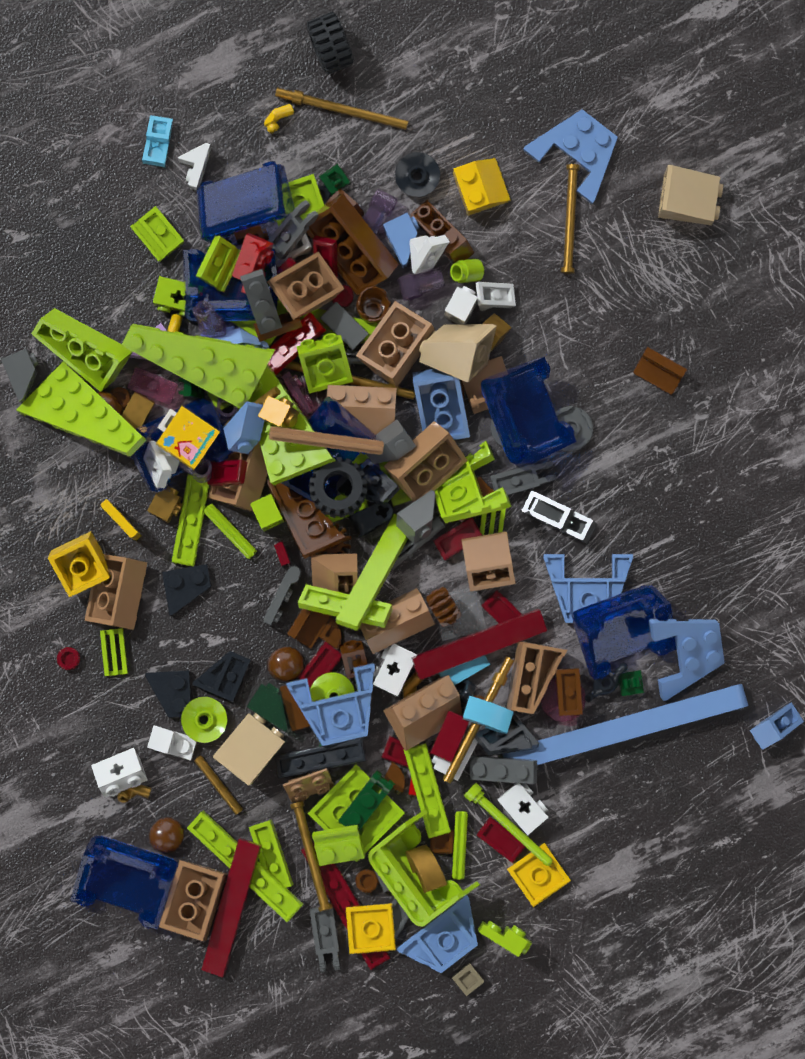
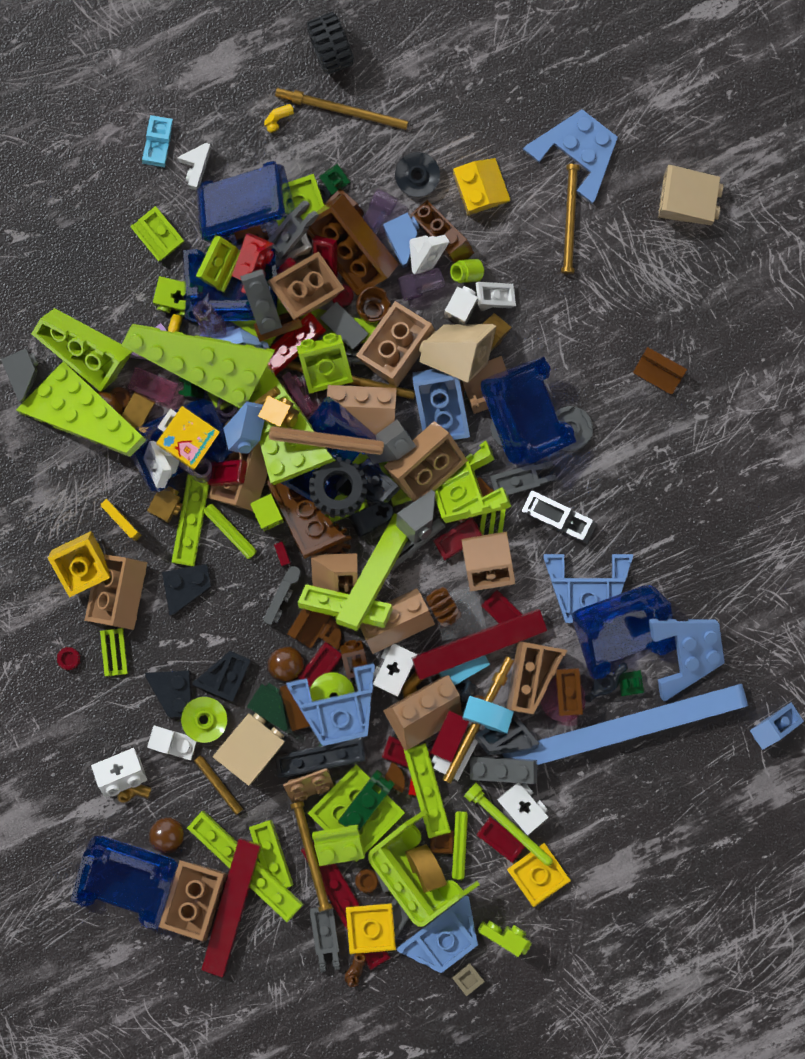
none -> reddish brown arm [345,953,365,987]

